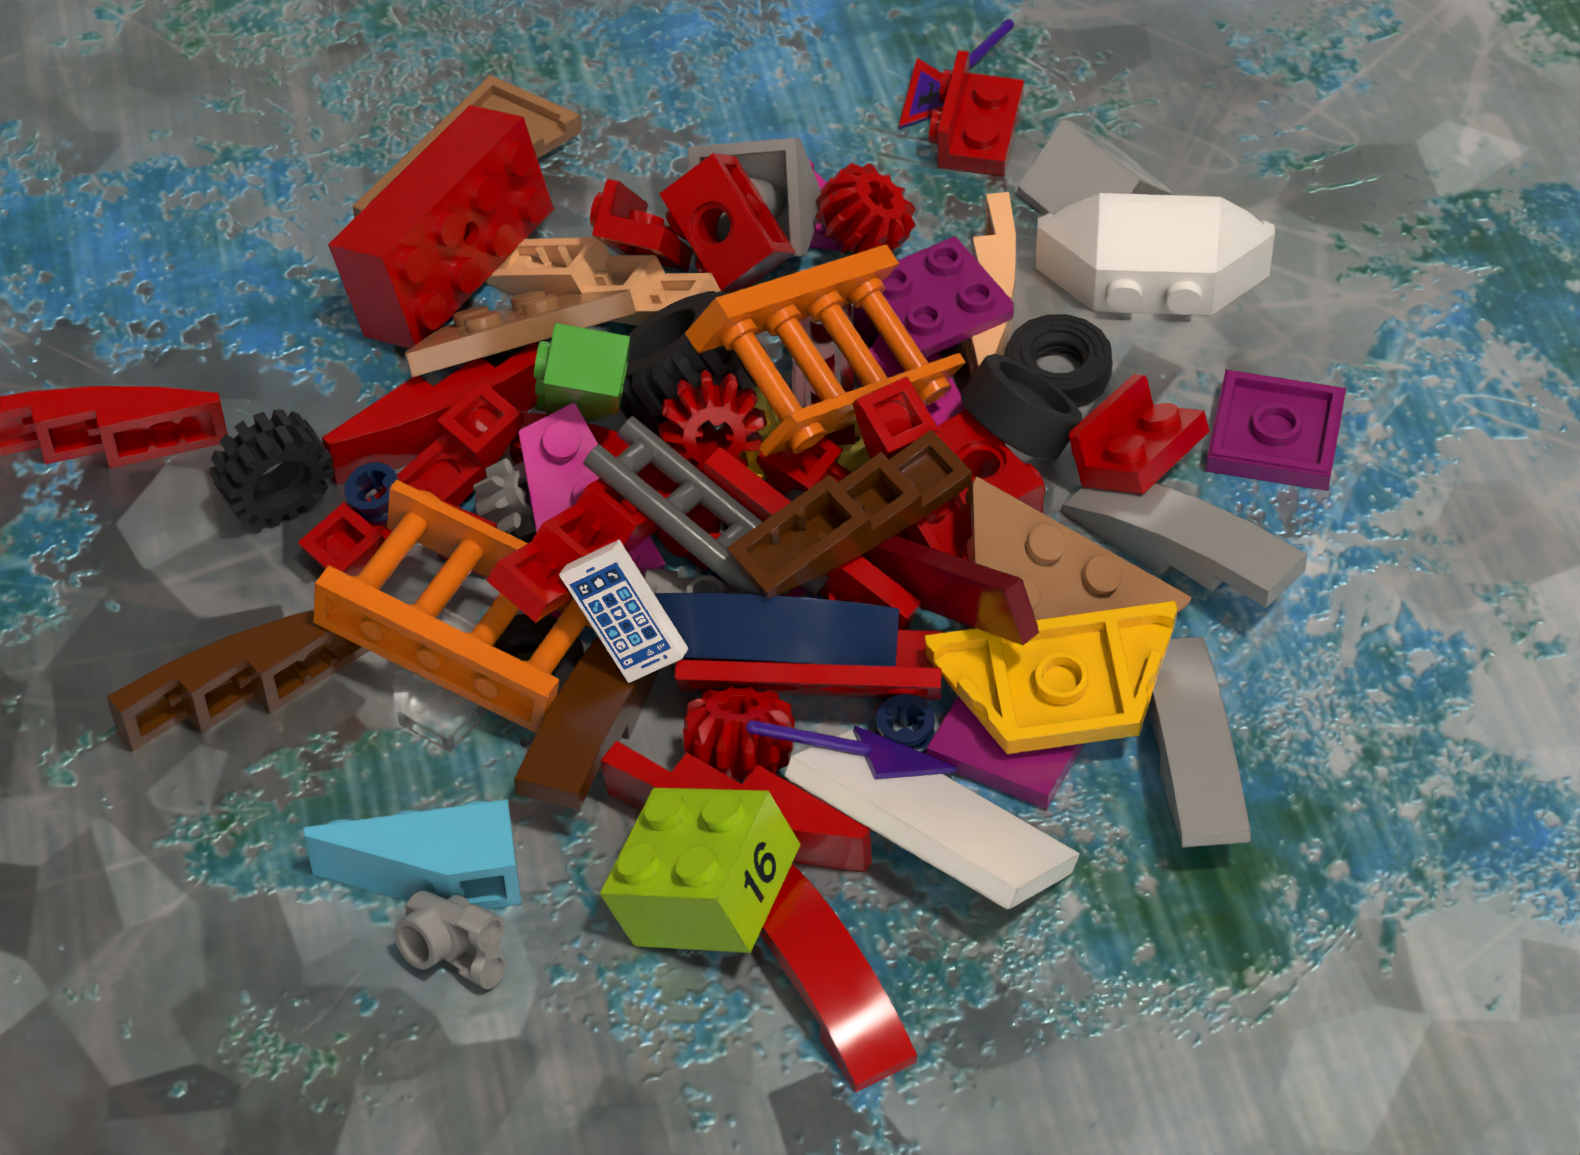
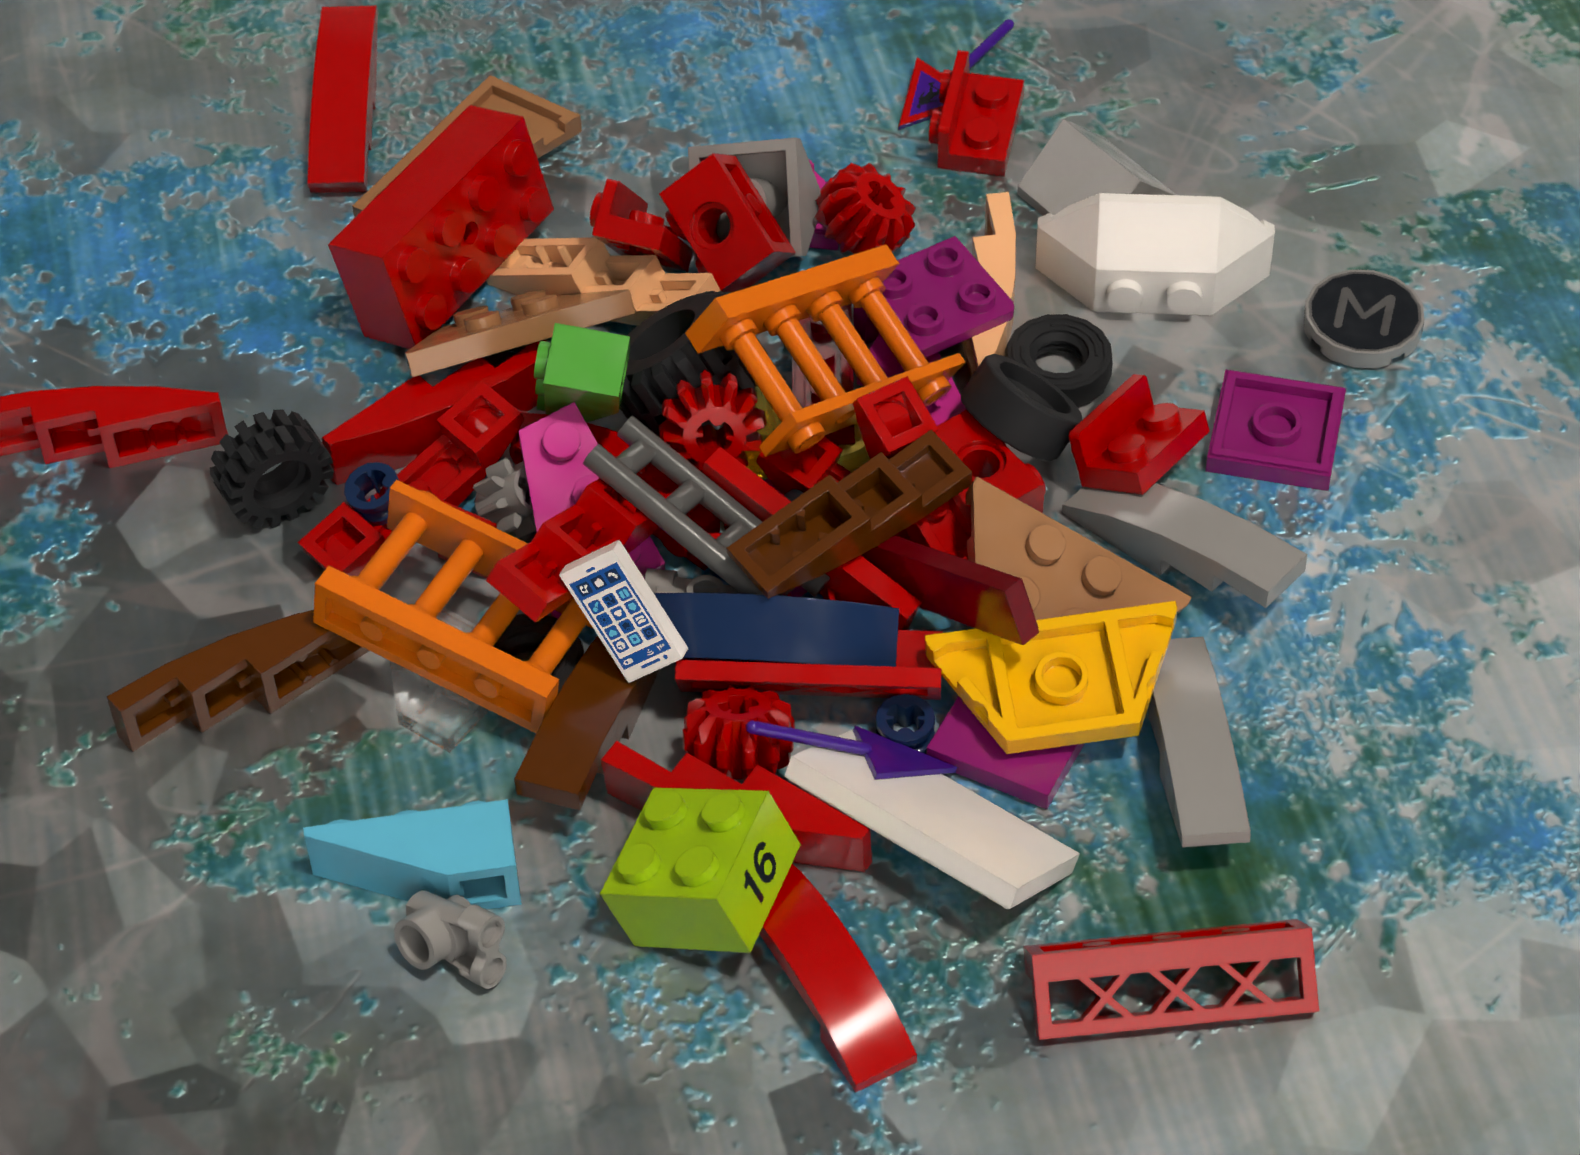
none -> red slope [307,5,378,193]
none -> fence [1023,919,1319,1040]
none -> tile [1304,270,1425,368]

